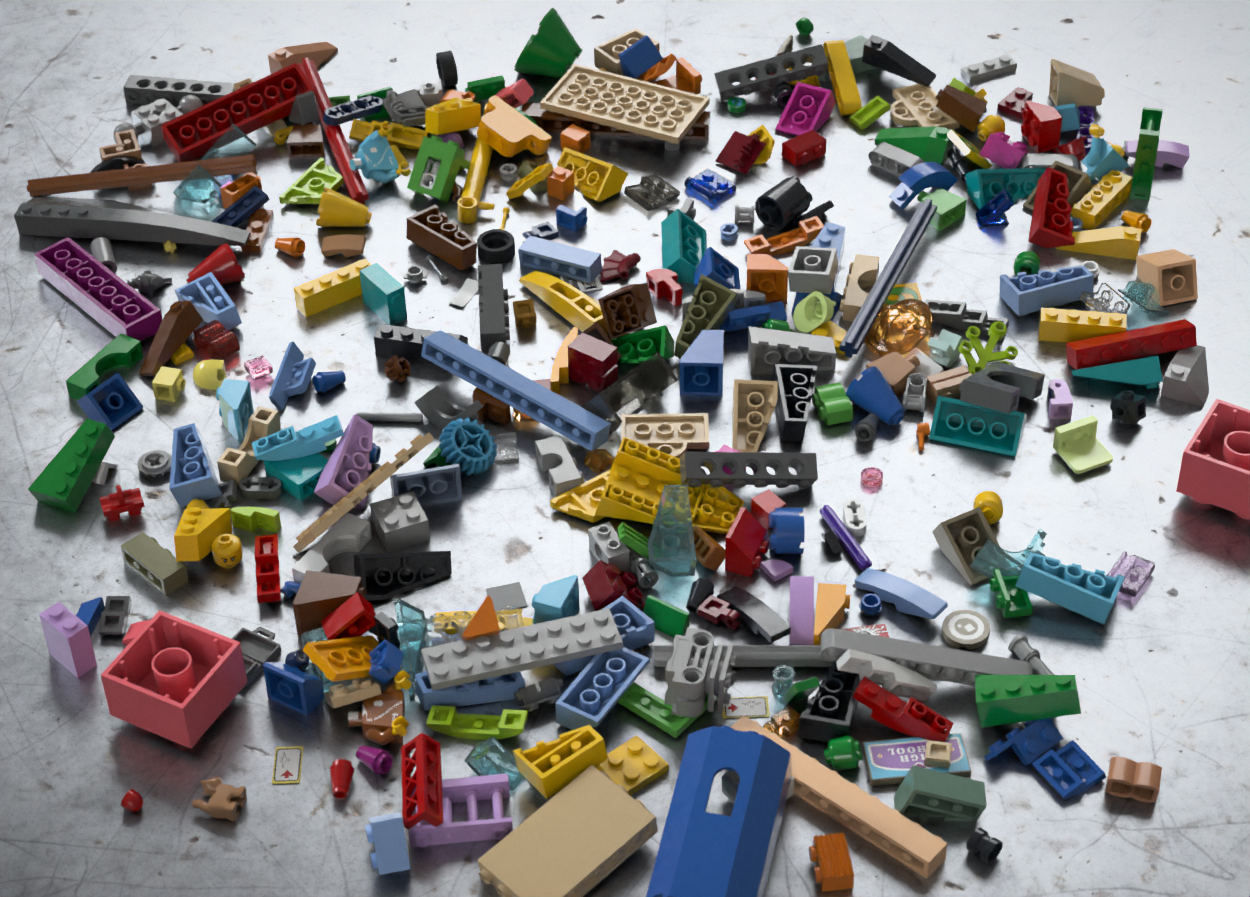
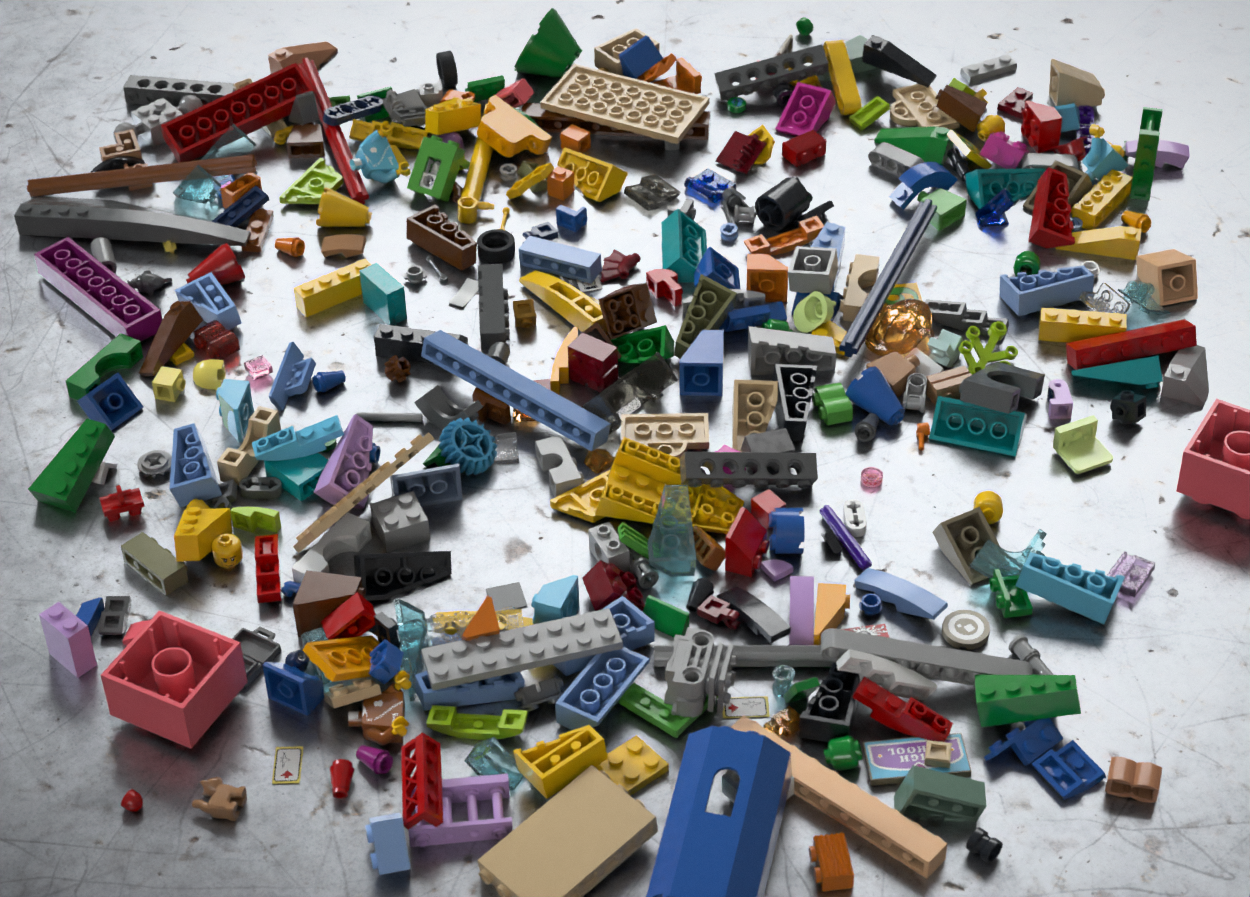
none -> dark grey plant [721,186,757,223]
none -> flat silver brick [741,428,795,470]

